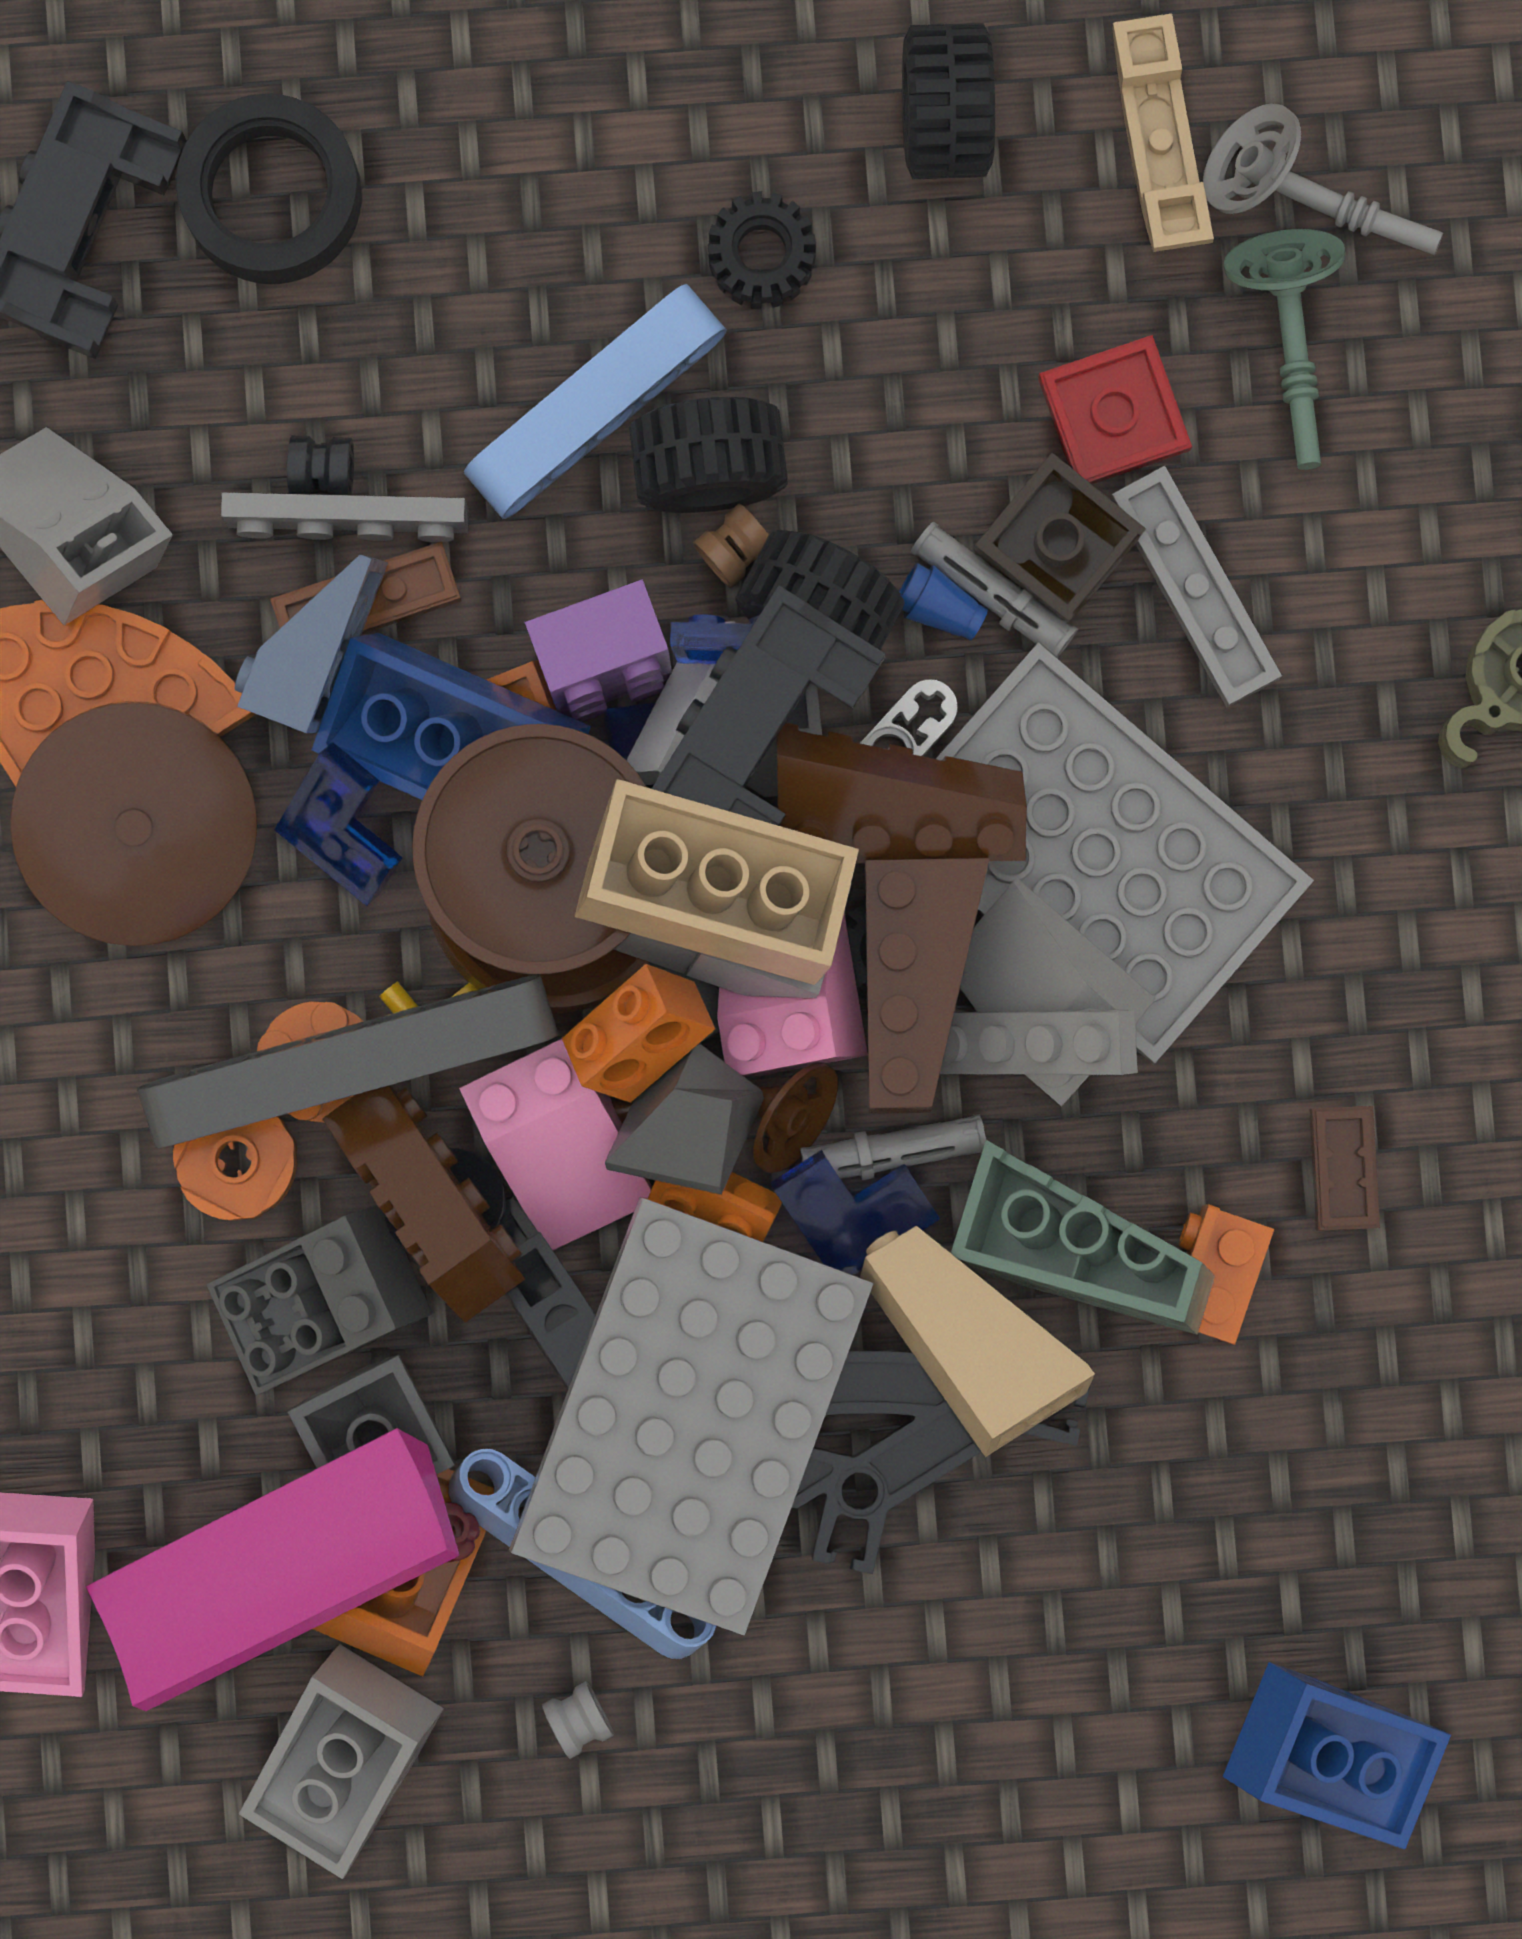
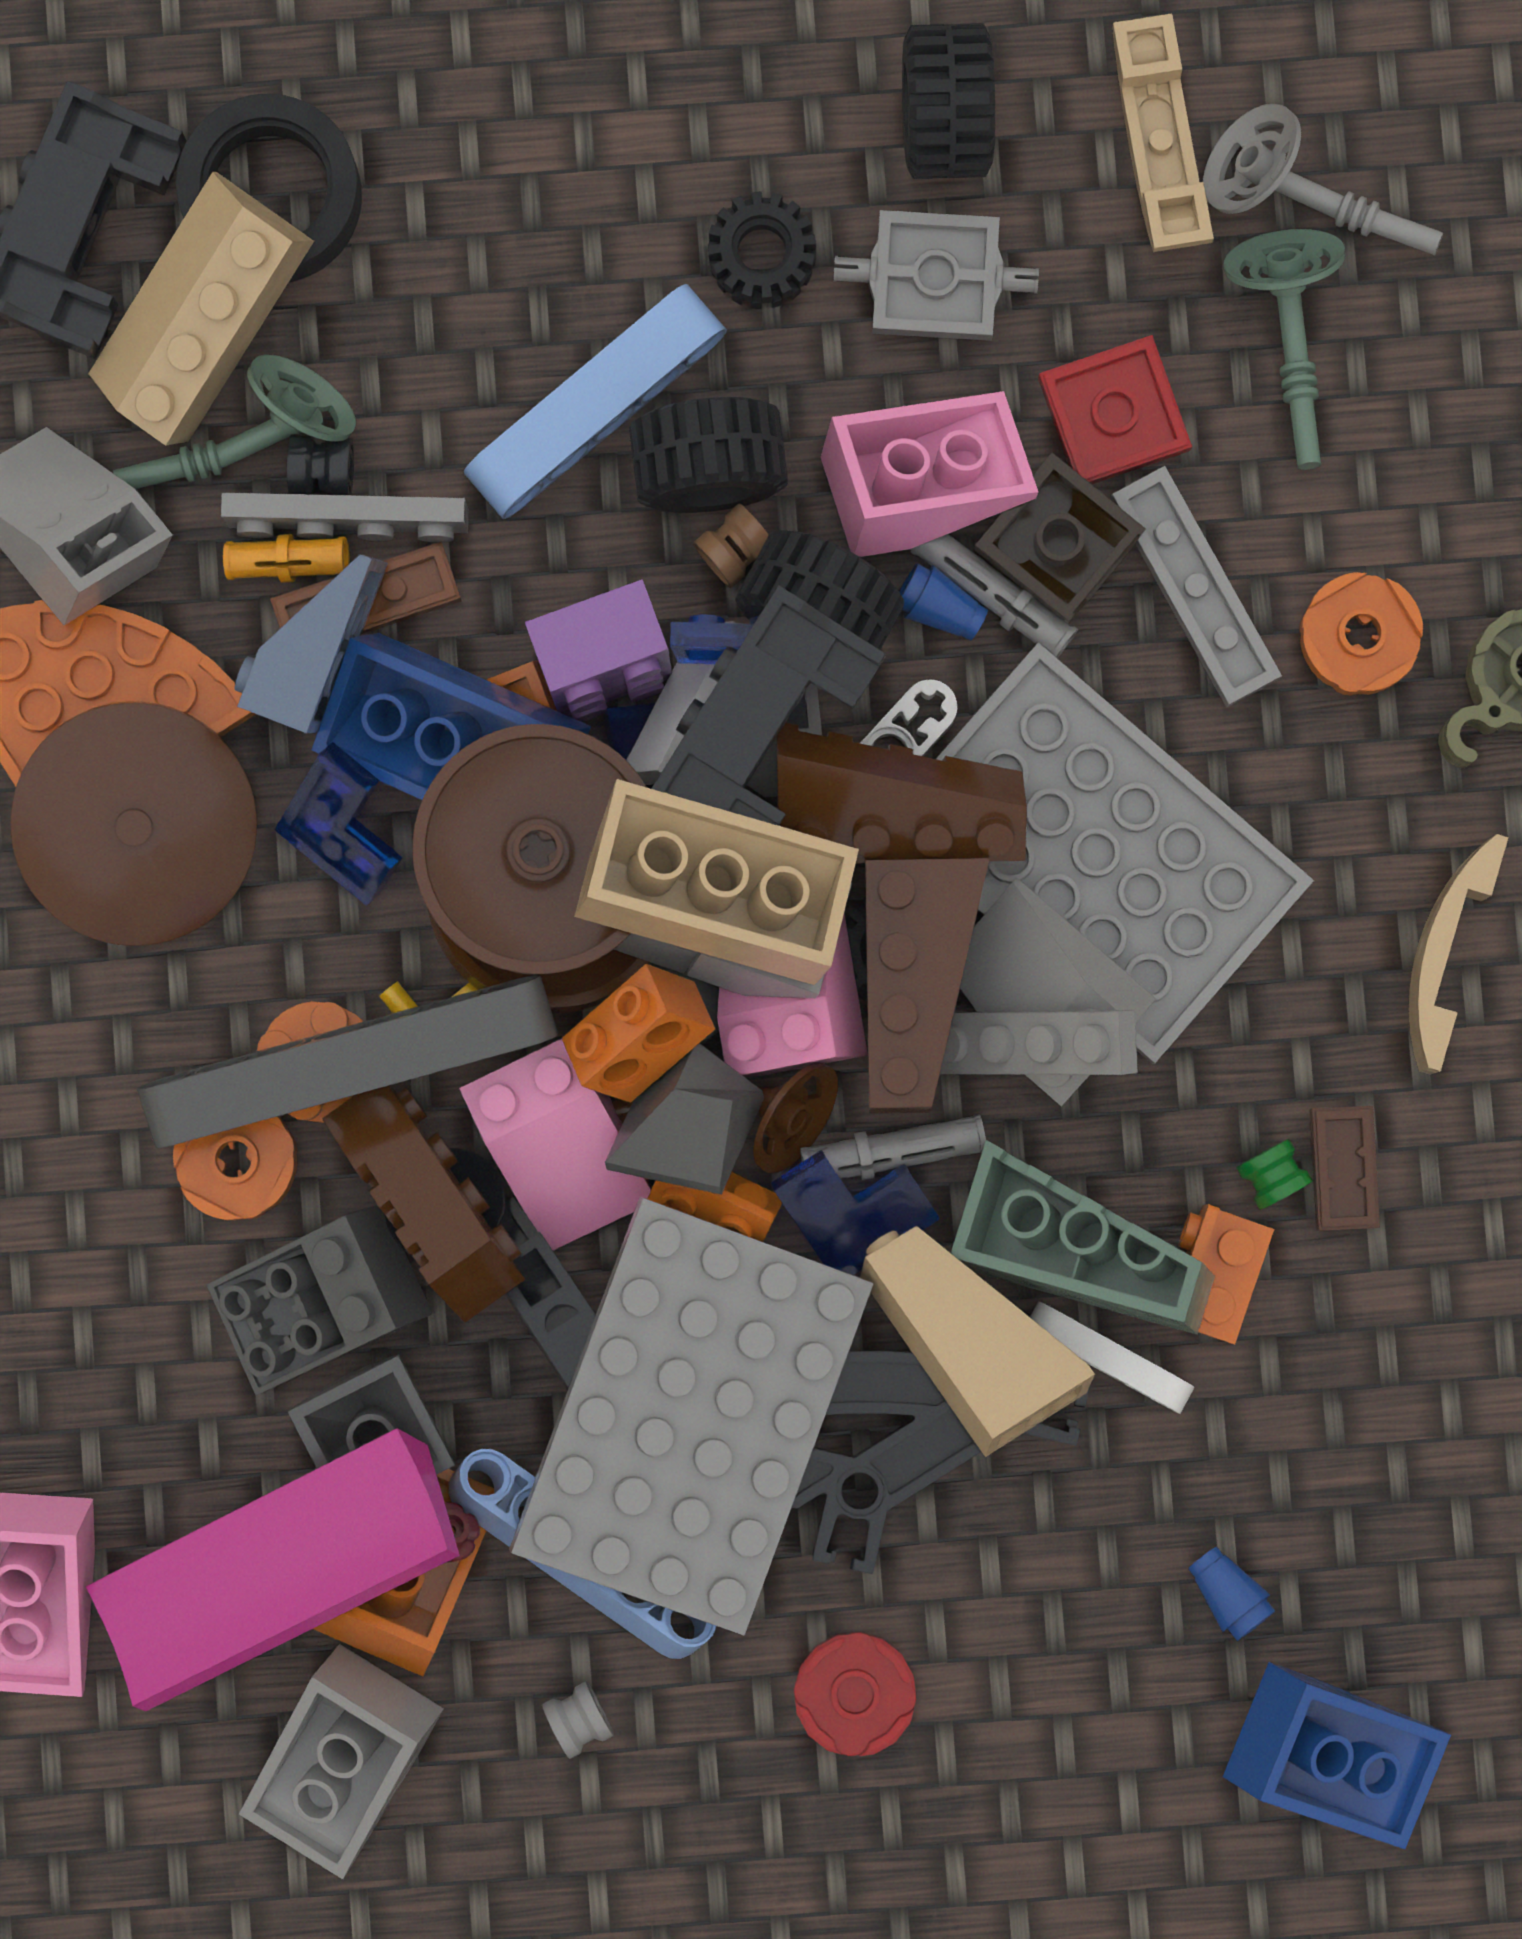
none -> tan slope [88,172,314,446]
none -> sand green dish [113,354,356,489]
none -> light orange pin [223,534,350,583]
none -> red tile [794,1632,916,1756]
none -> bright pink slope [821,391,1038,557]
none -> light grey plate [833,210,1039,341]
none -> white beam [1030,1301,1195,1414]
none -> blue cone [1188,1546,1275,1641]
none -> green wheel [1235,1138,1313,1210]
none -> orange plate [1299,572,1423,695]
none -> tan slope [1409,834,1509,1075]

